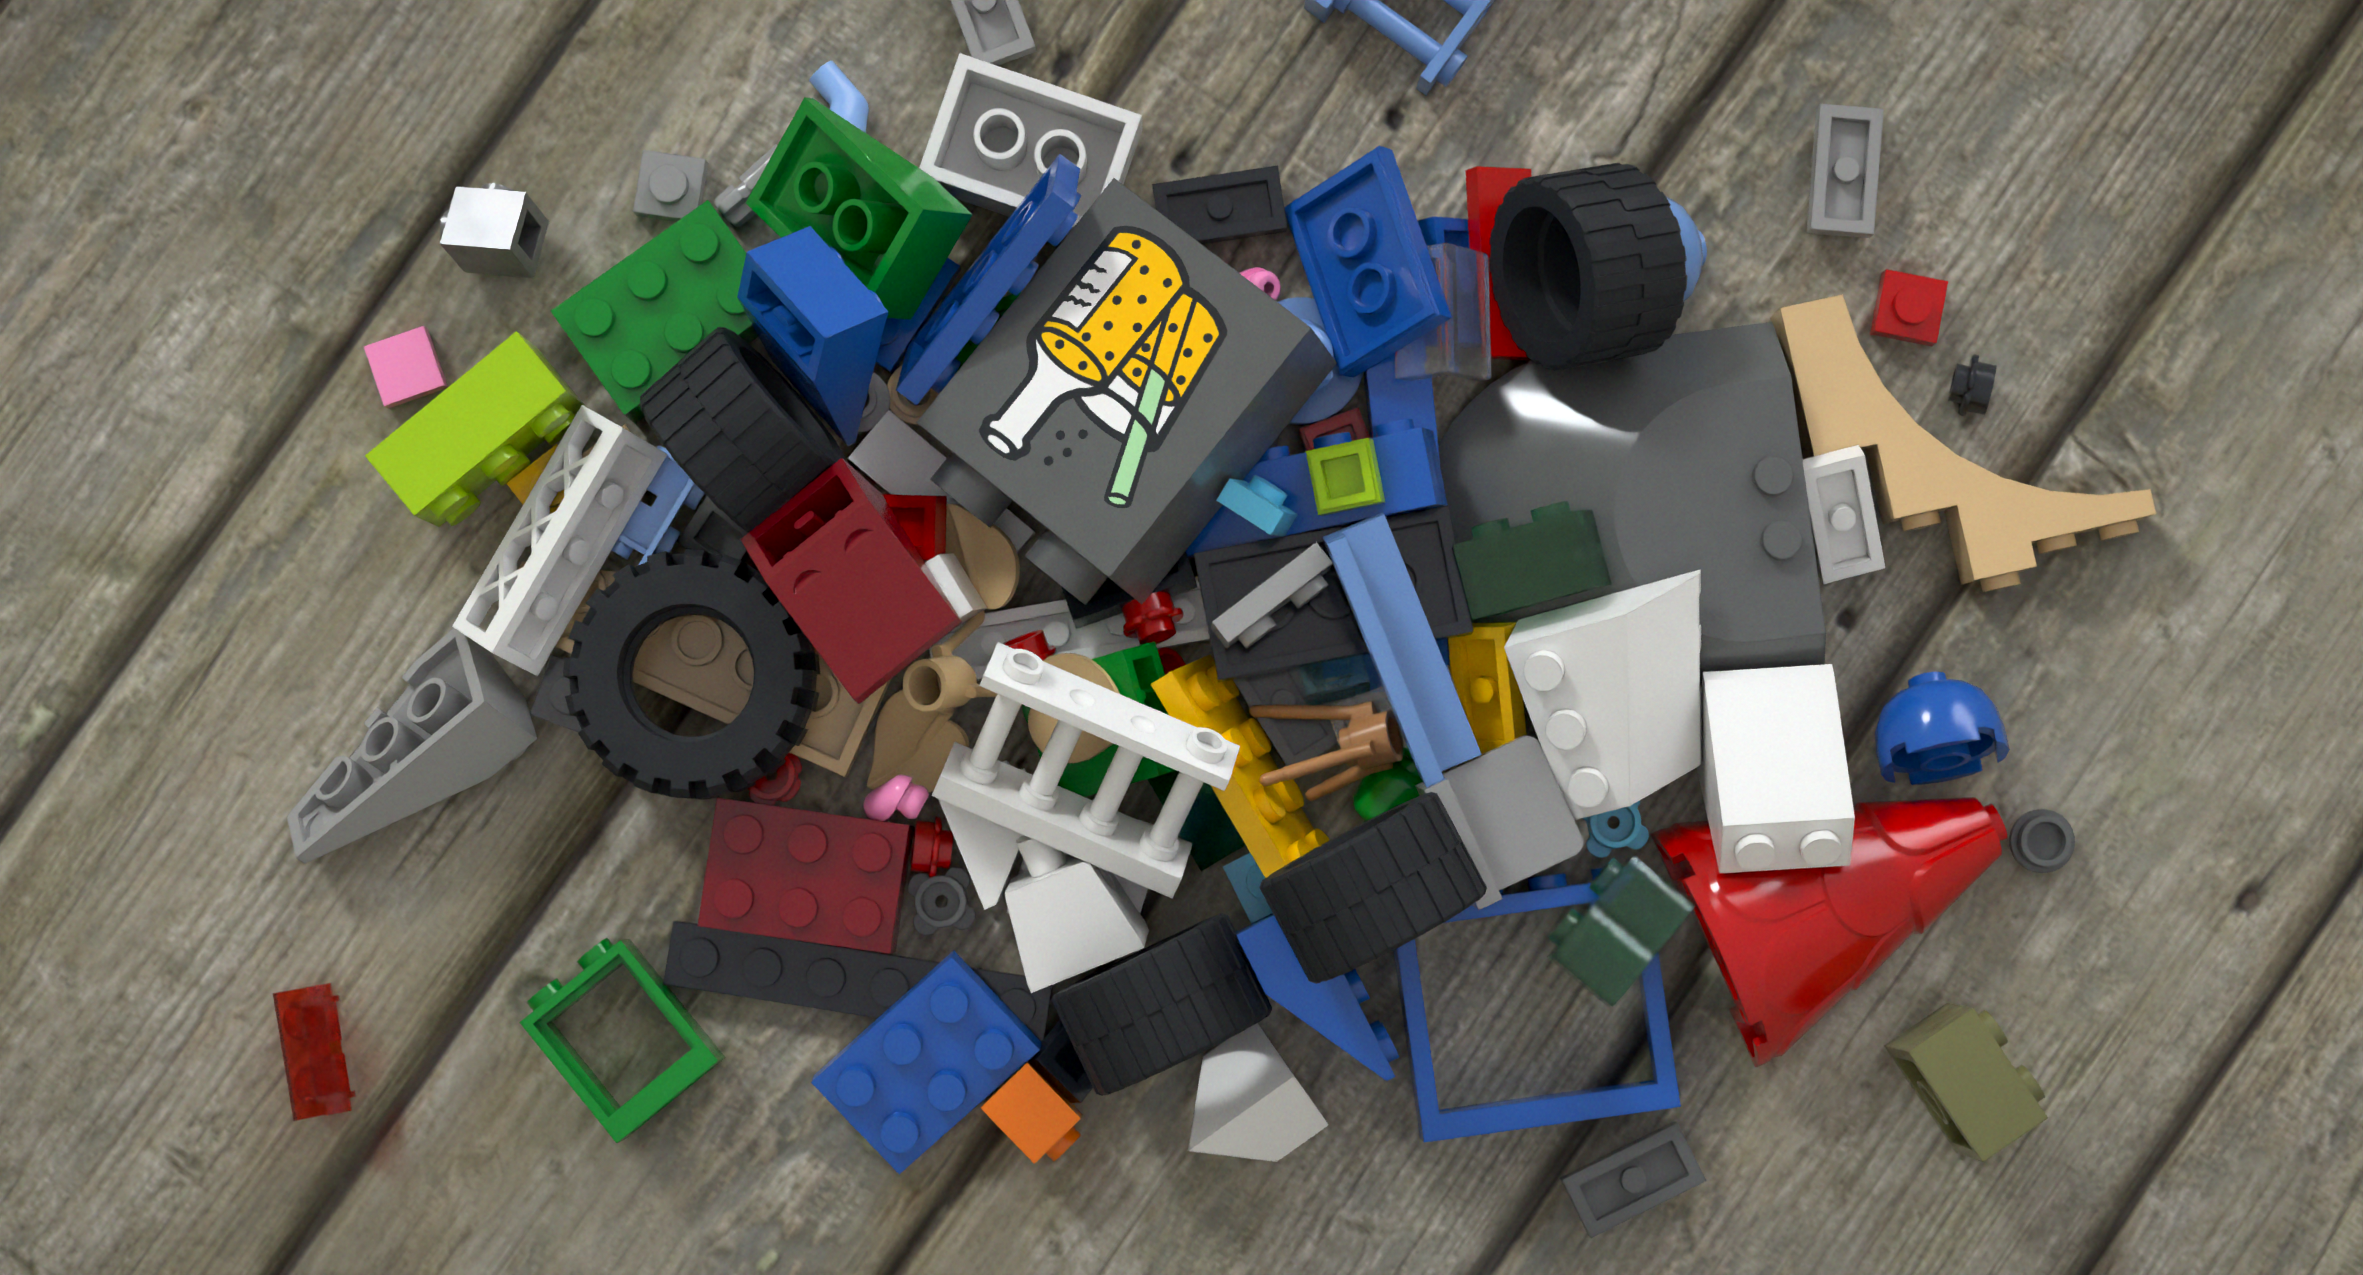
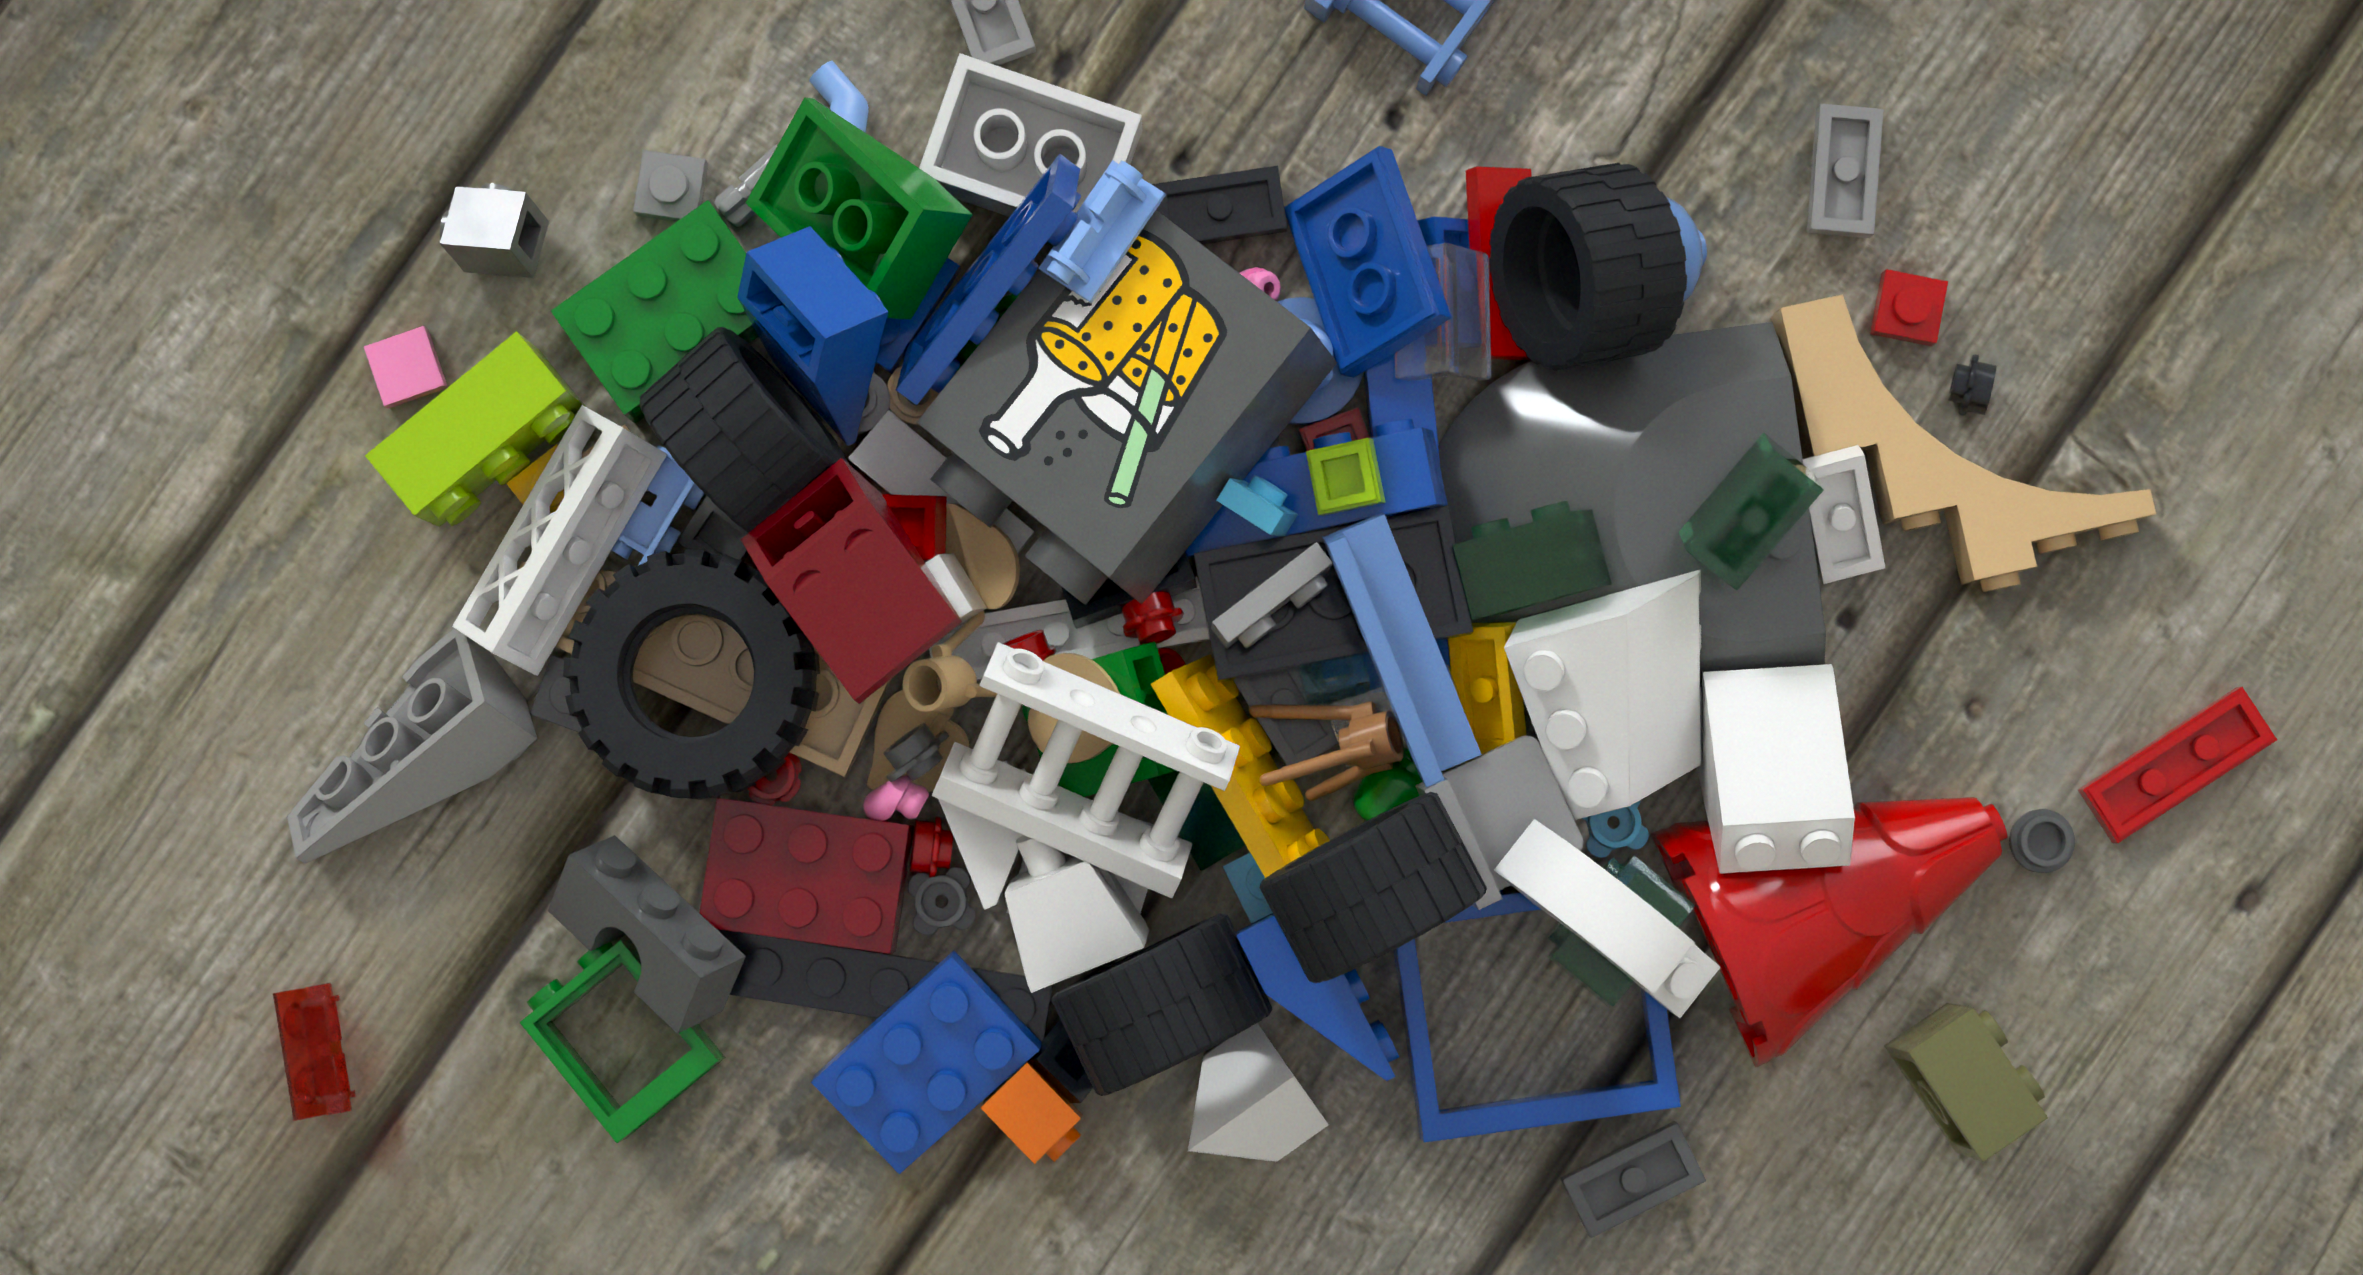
blue cylinder [1875,672,2010,785] -> none
none -> dark grey arch [548,835,746,1034]
none -> dark grey plate [884,723,949,782]
none -> light blue hinge [1038,160,1166,303]
none -> white arch [1494,819,1720,1018]
none -> clear green brick [1679,433,1824,590]
none -> red tile [2078,687,2277,843]

